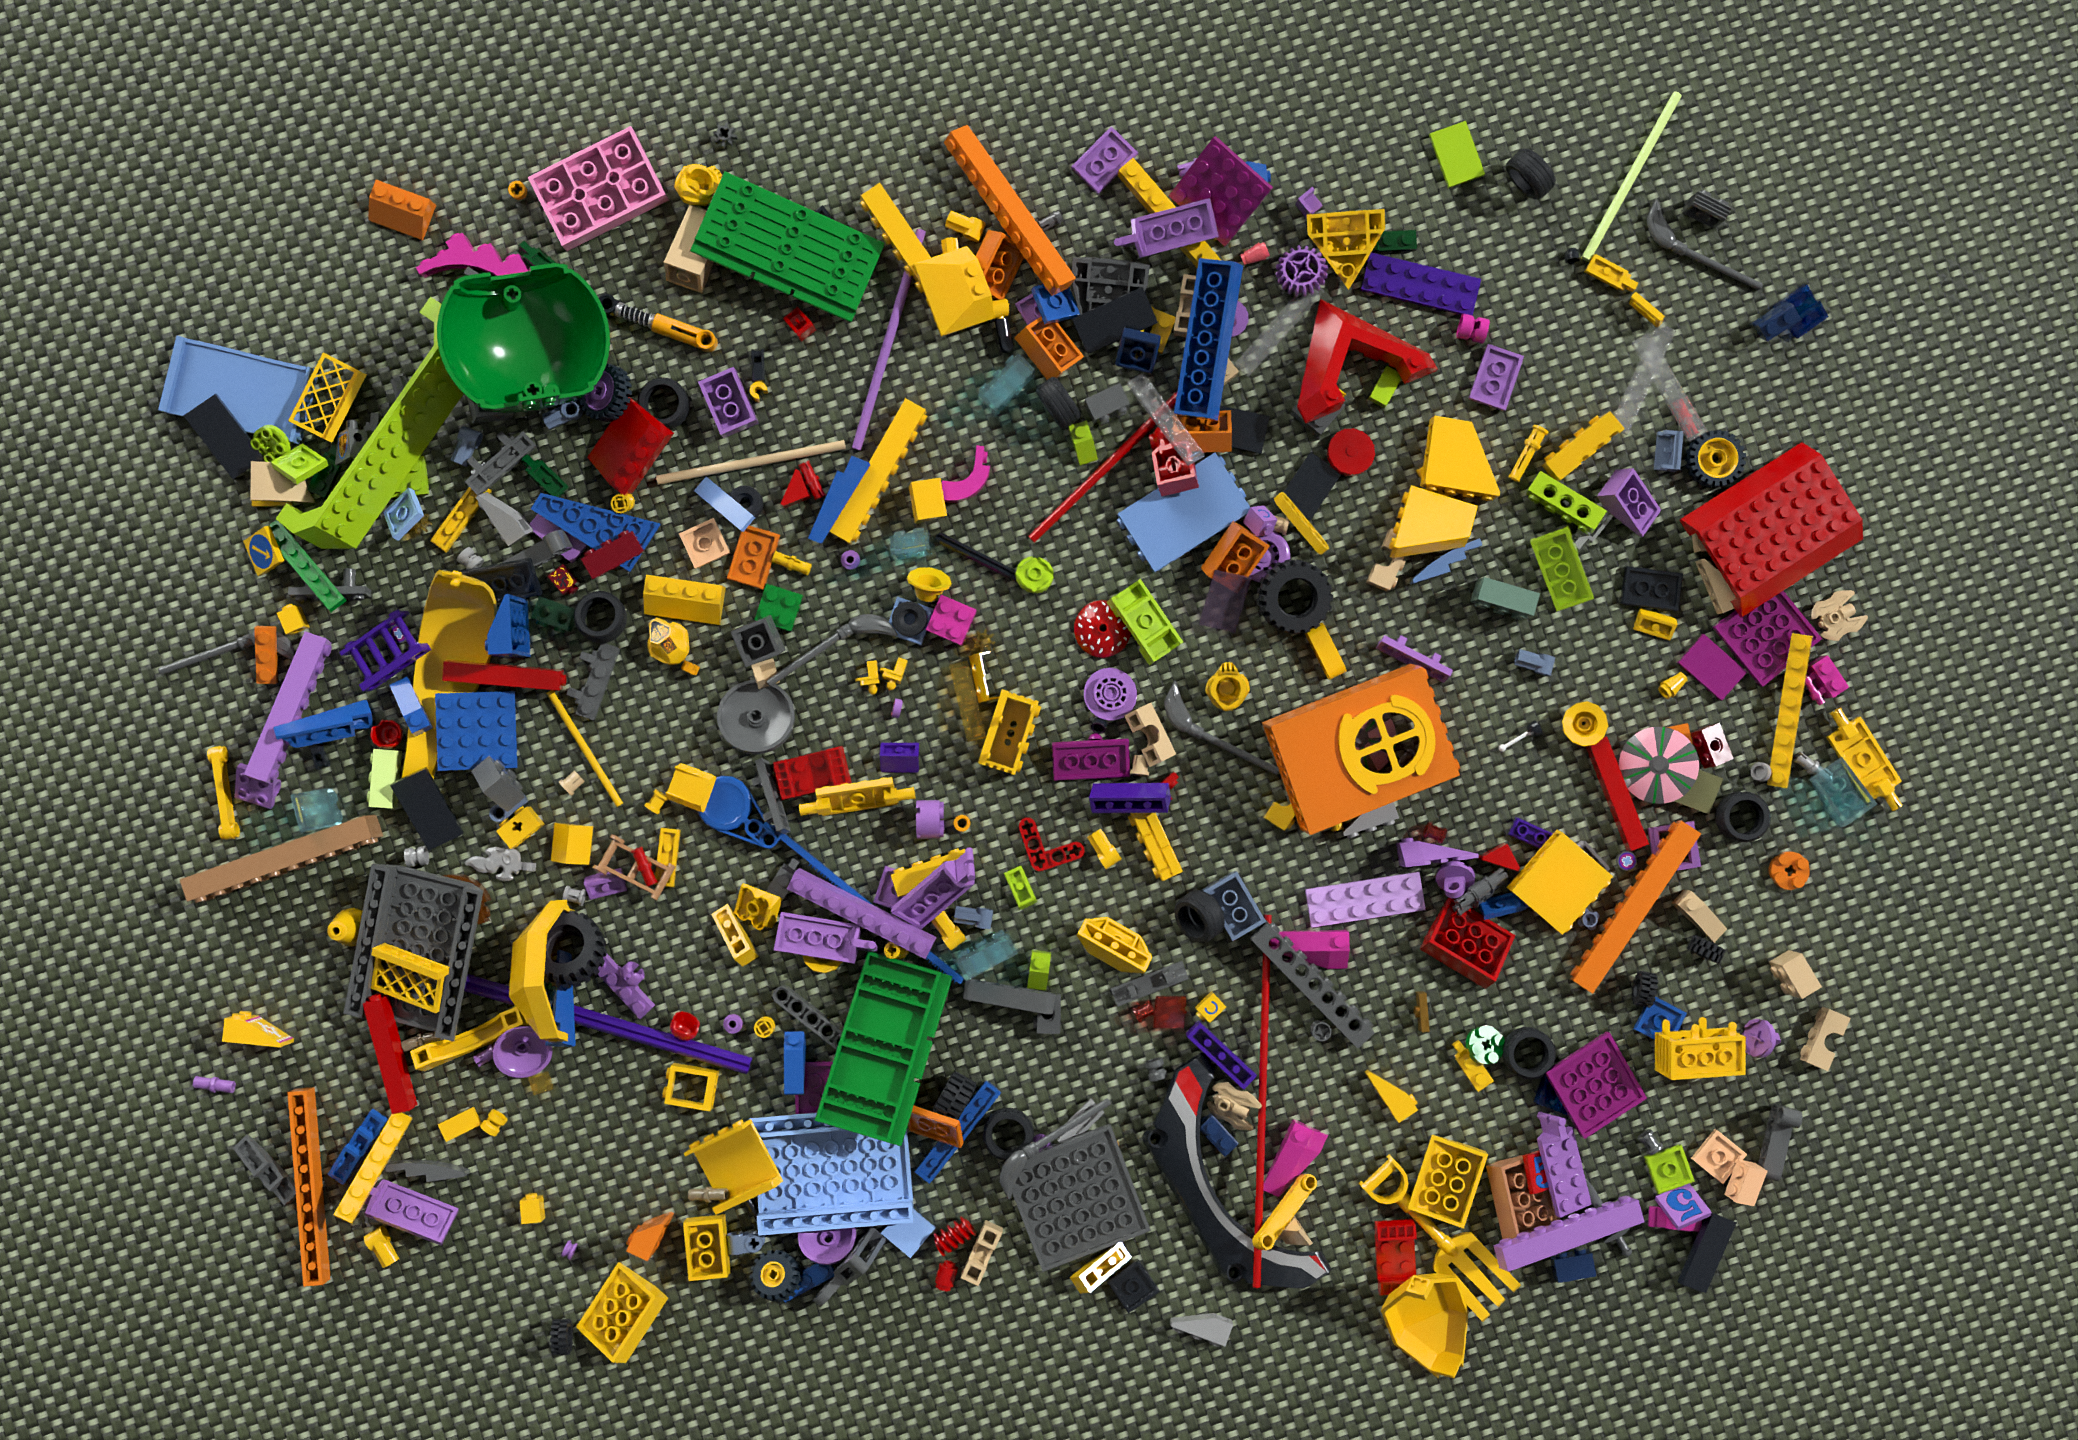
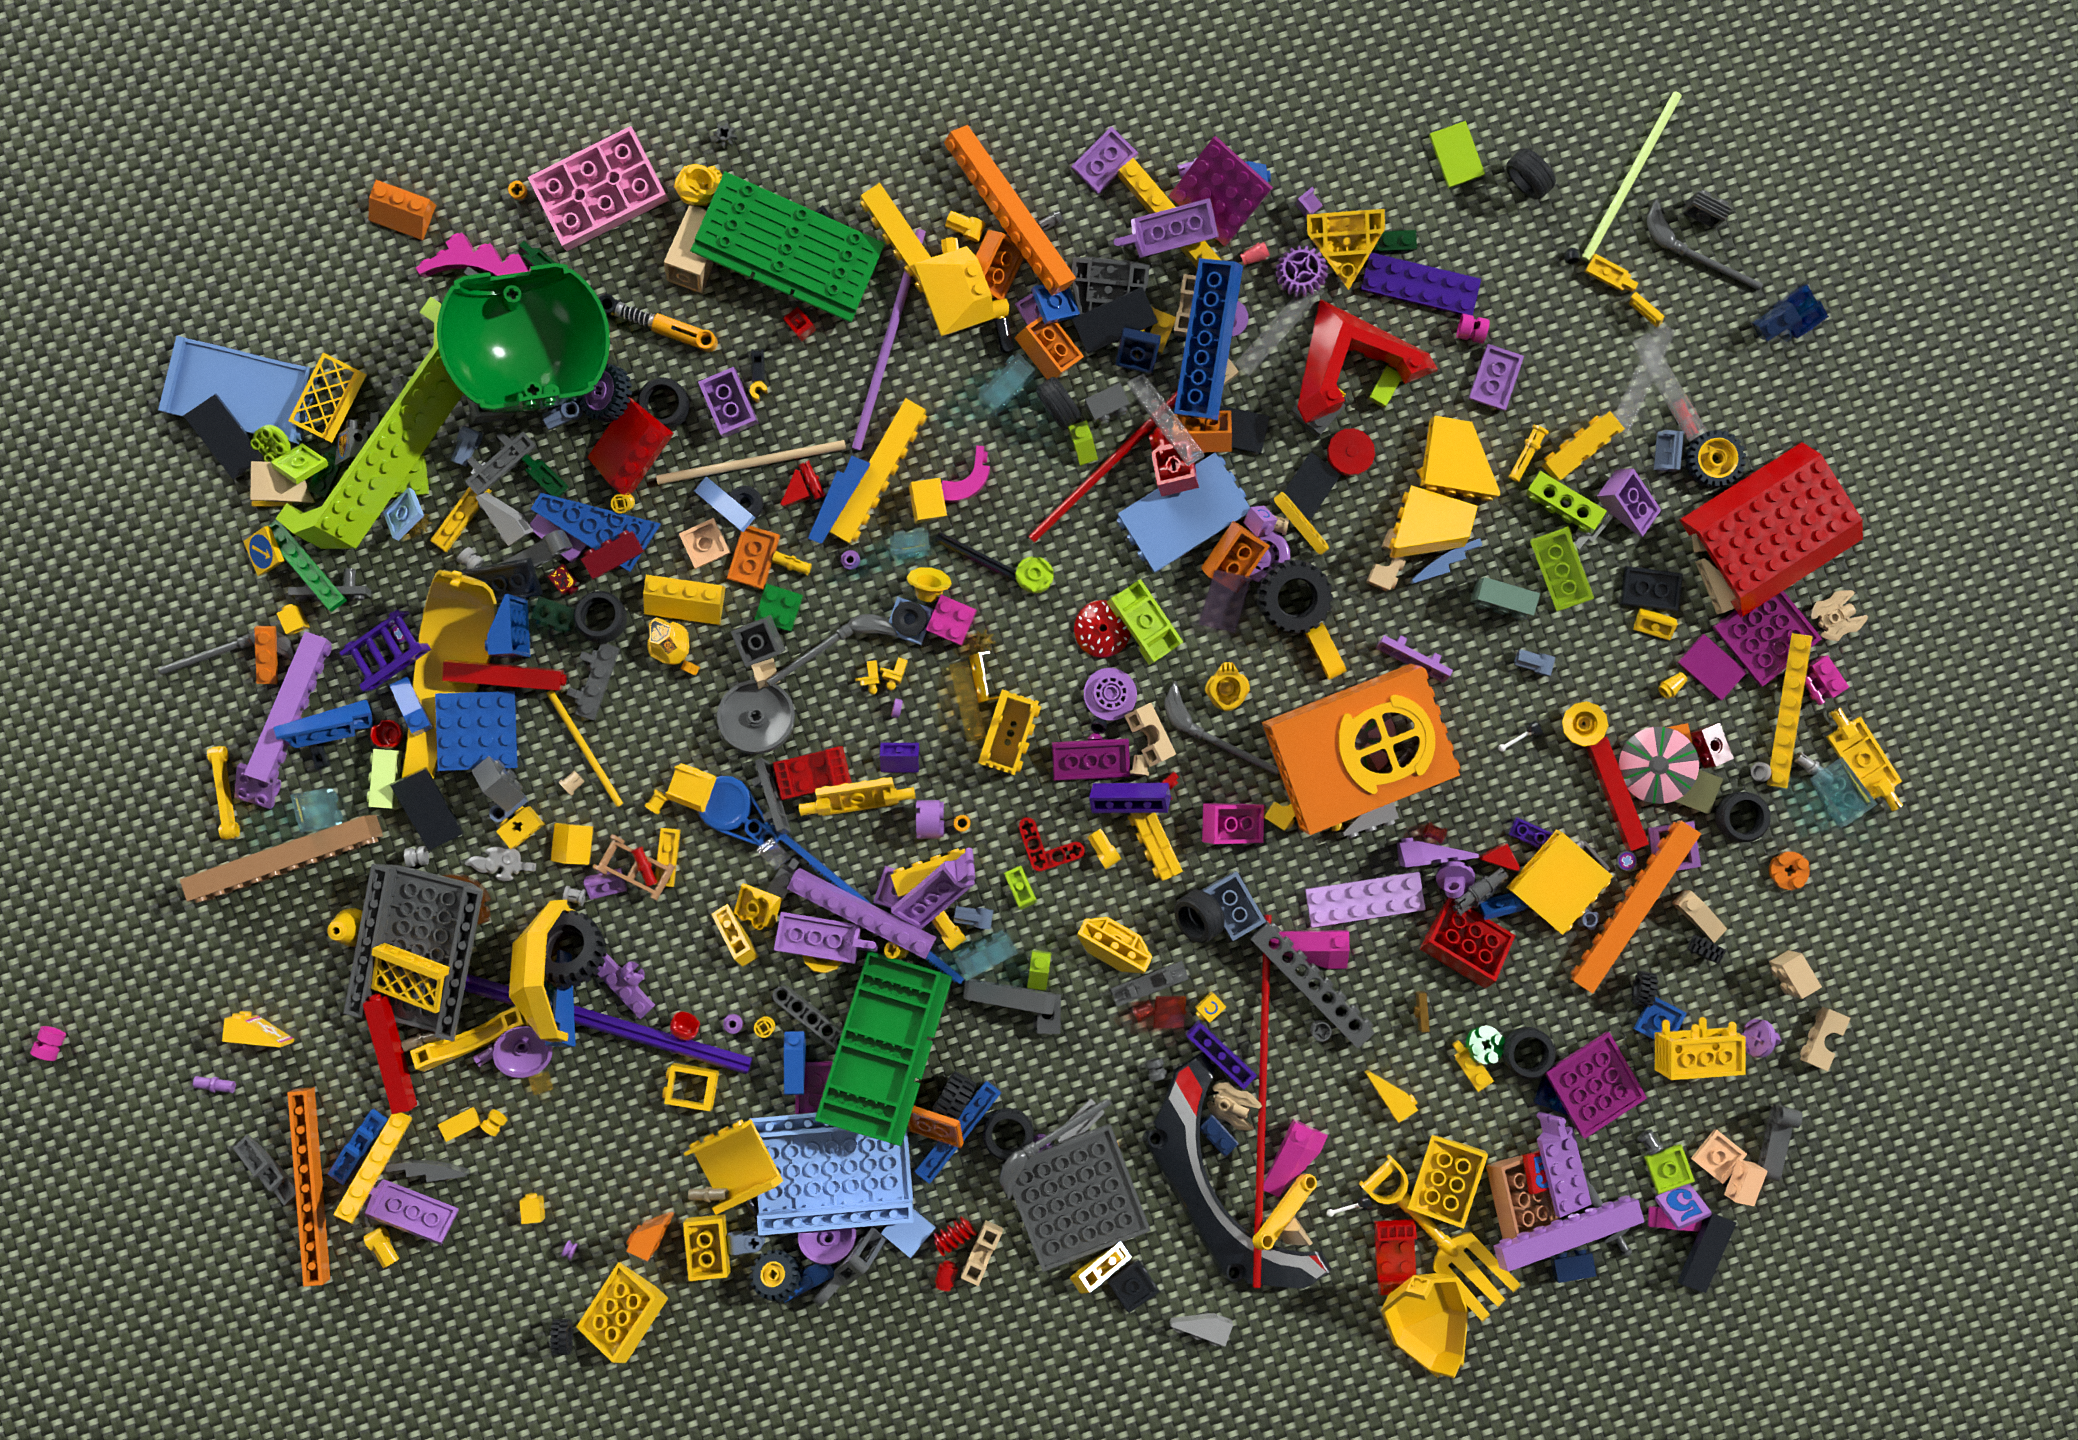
none -> dark pink wheel [30,1026,66,1061]
none -> clear tile [757,838,791,869]
none -> dark pink slope [1202,803,1264,844]
none -> hinge [1326,1194,1373,1217]

